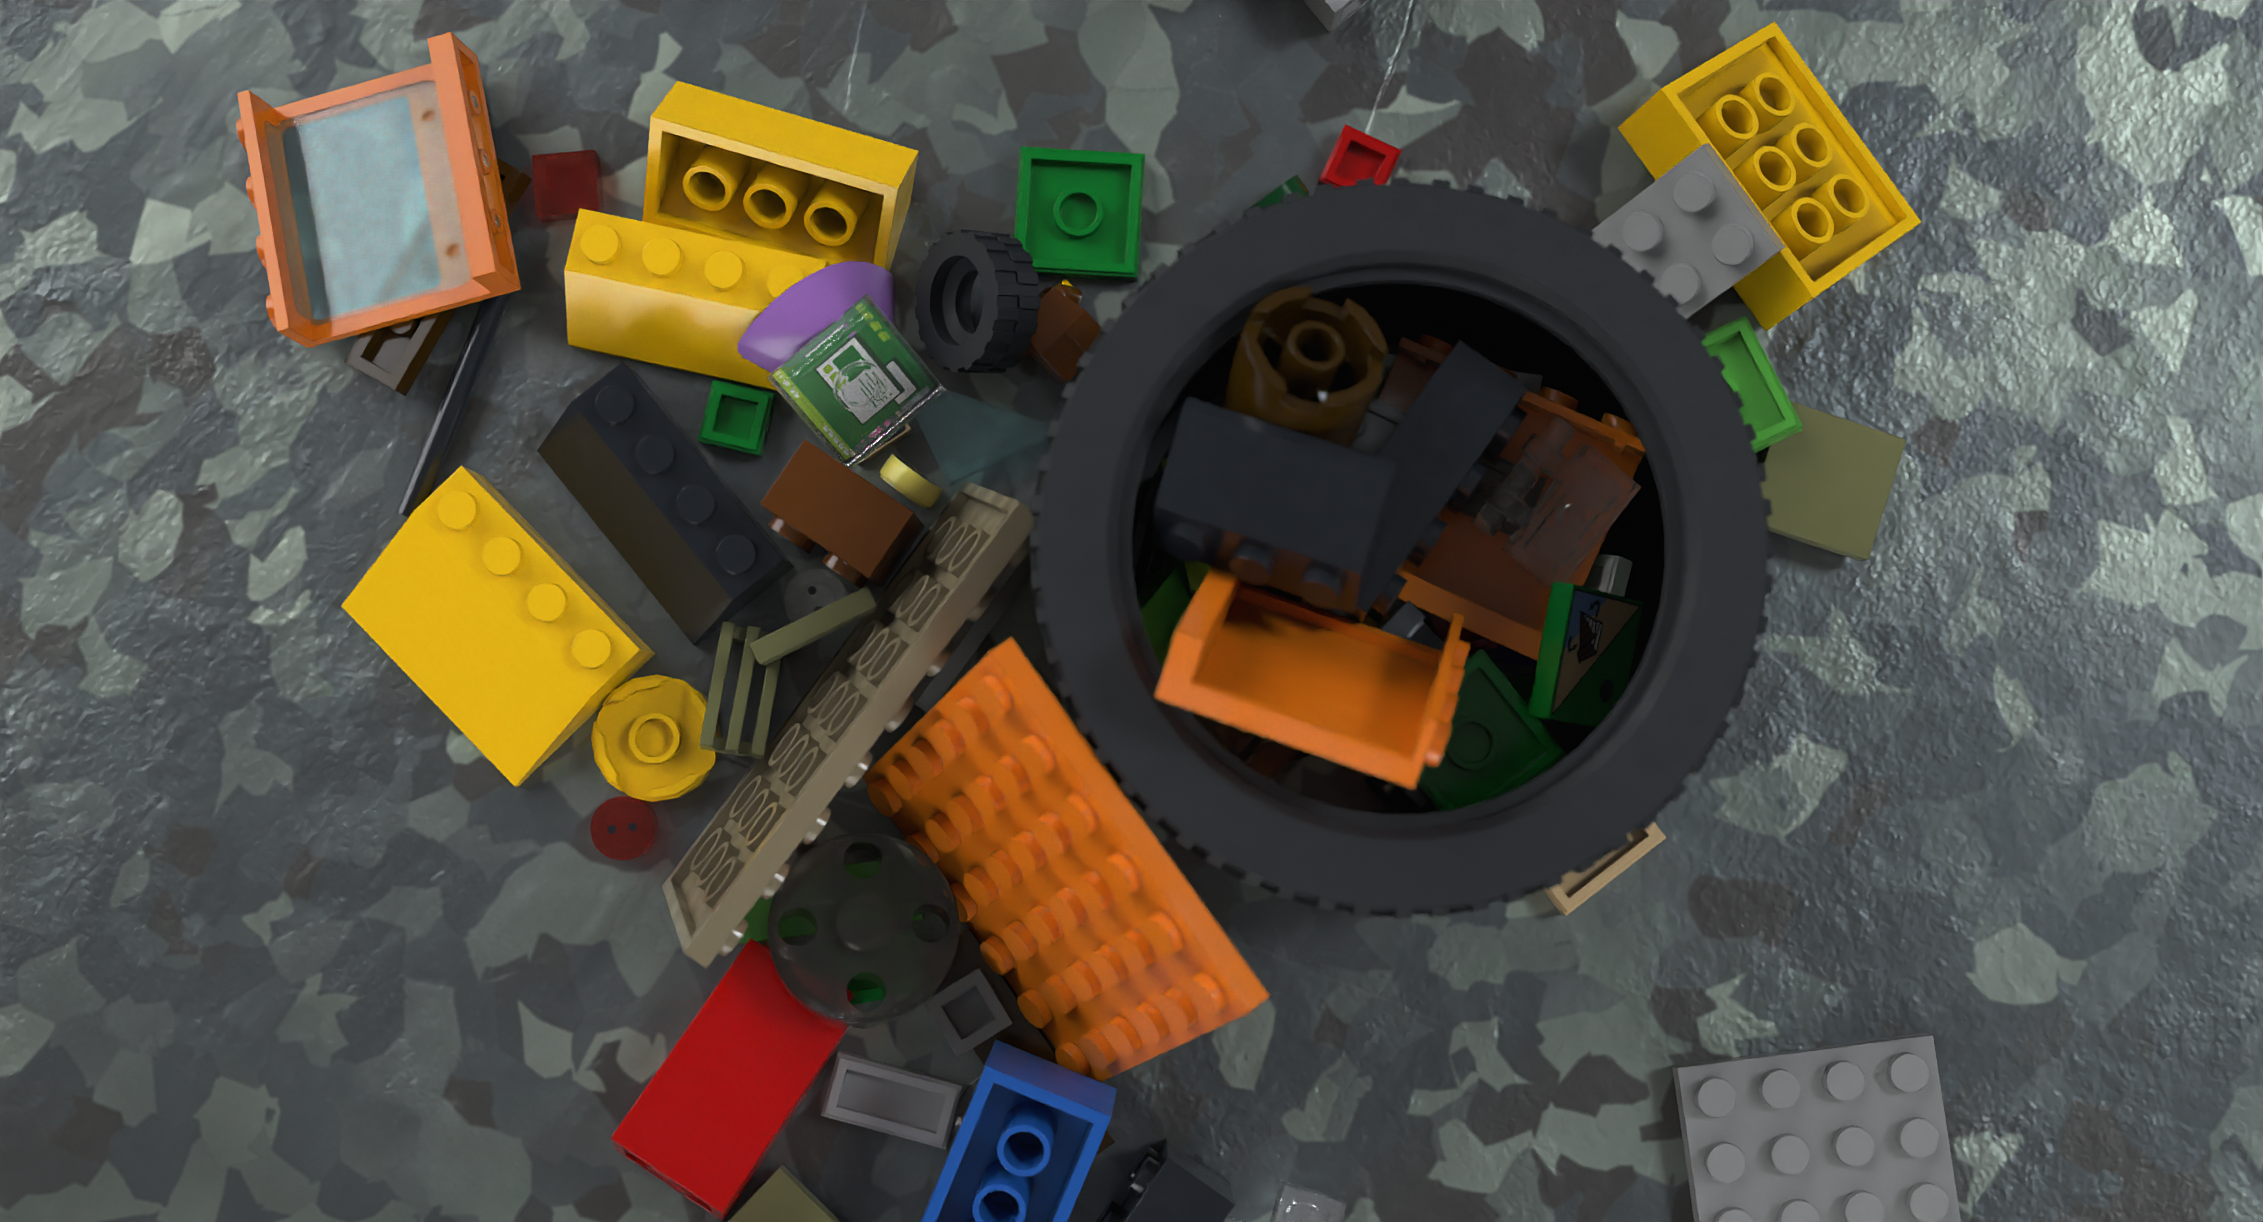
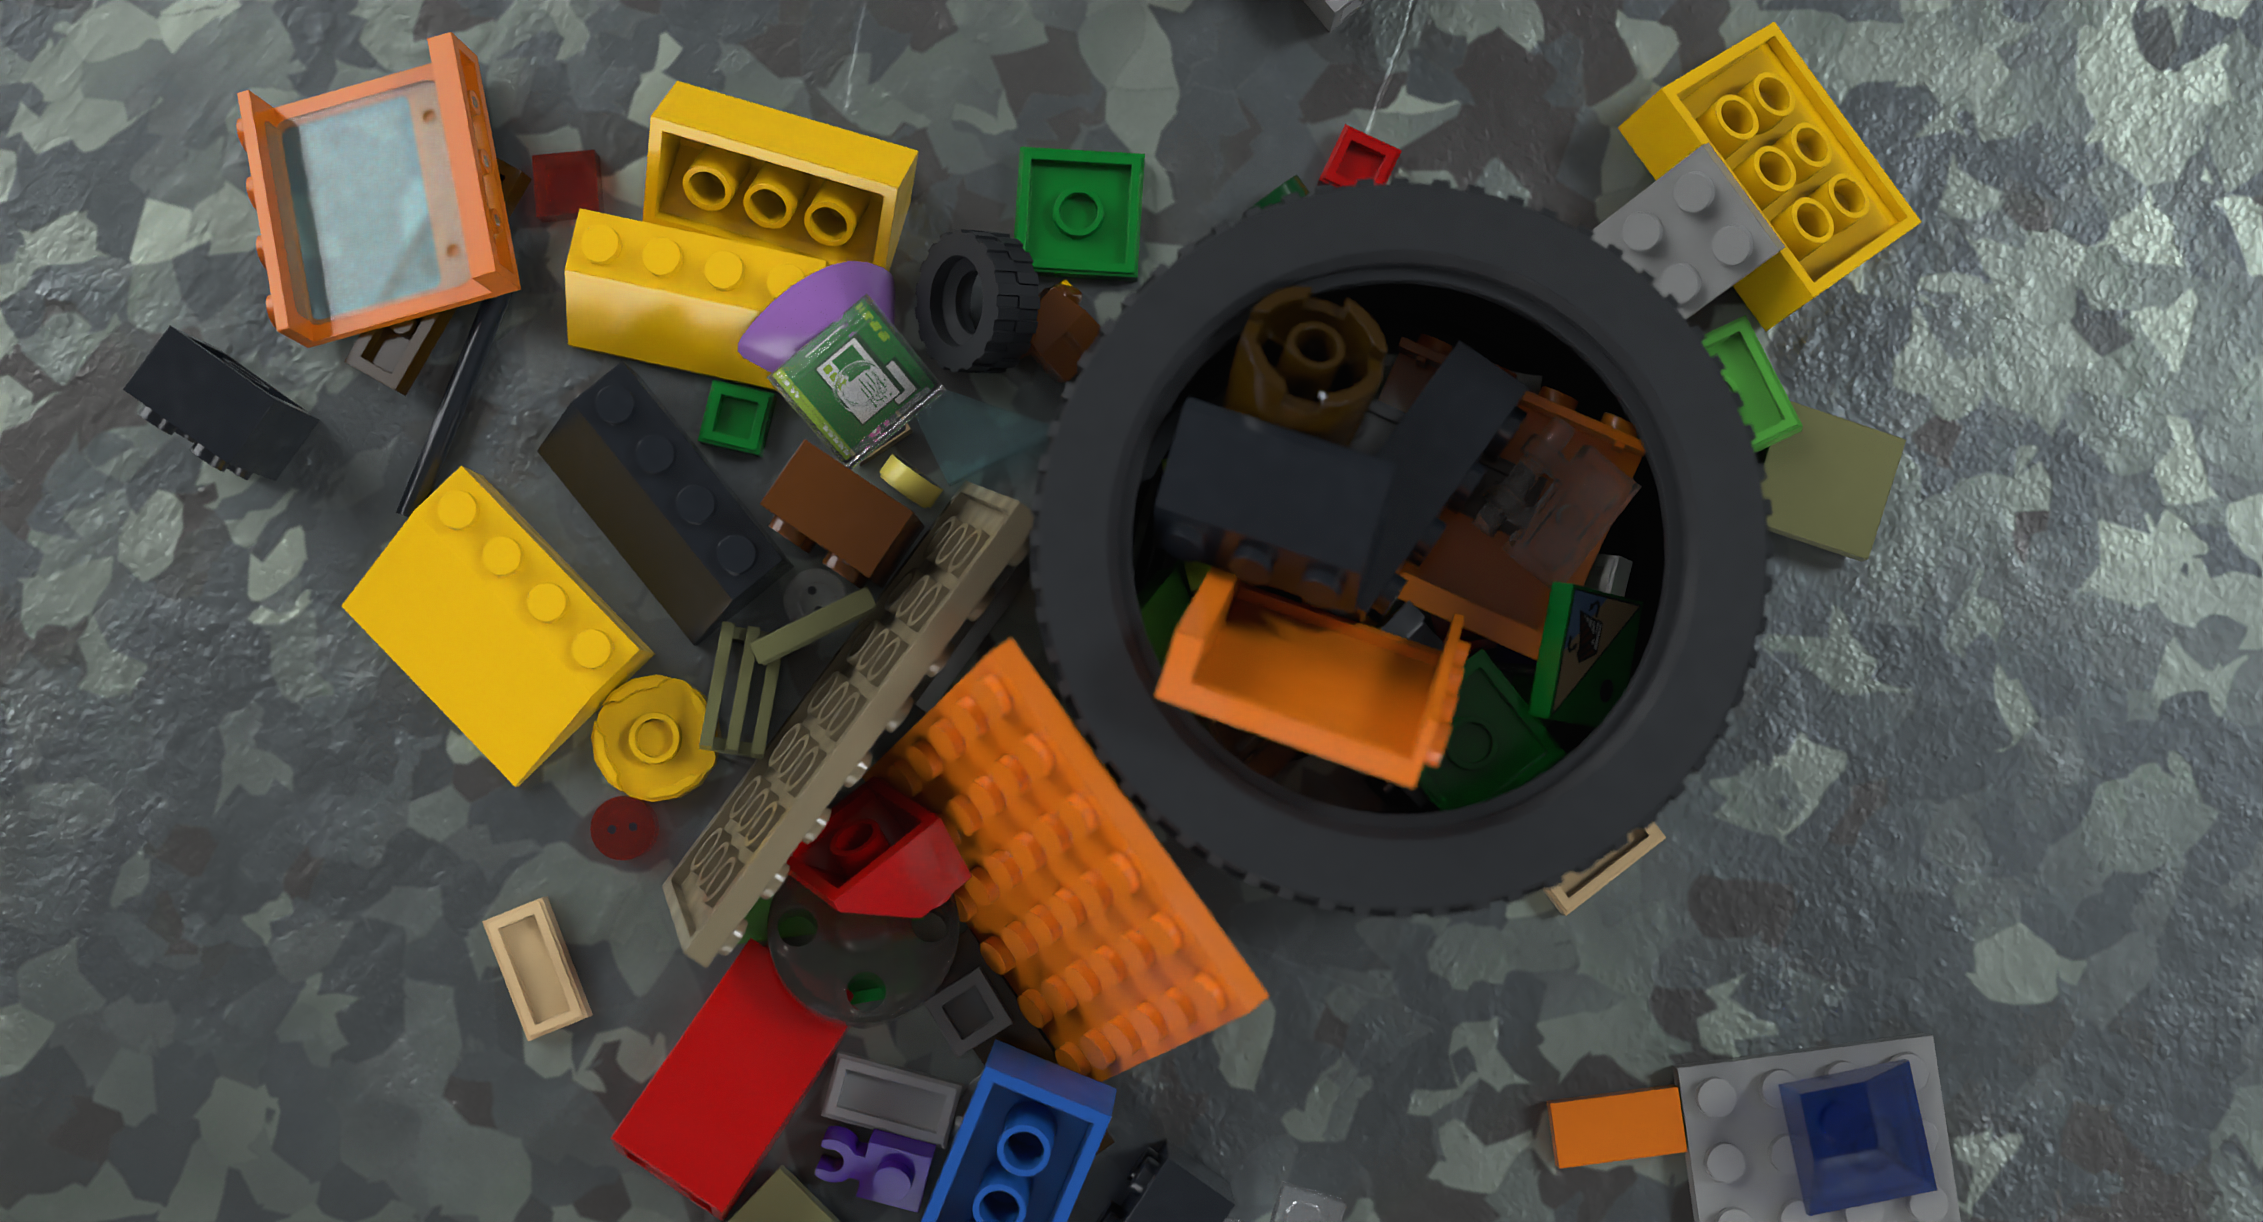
none -> black brick [123,325,320,481]
none -> tan tile [482,896,593,1041]
none -> red slope [785,776,972,918]
none -> dark purple plate [815,1126,936,1213]
none -> orange tile [1546,1084,1687,1169]
none -> clear blue slope [1778,1059,1937,1216]

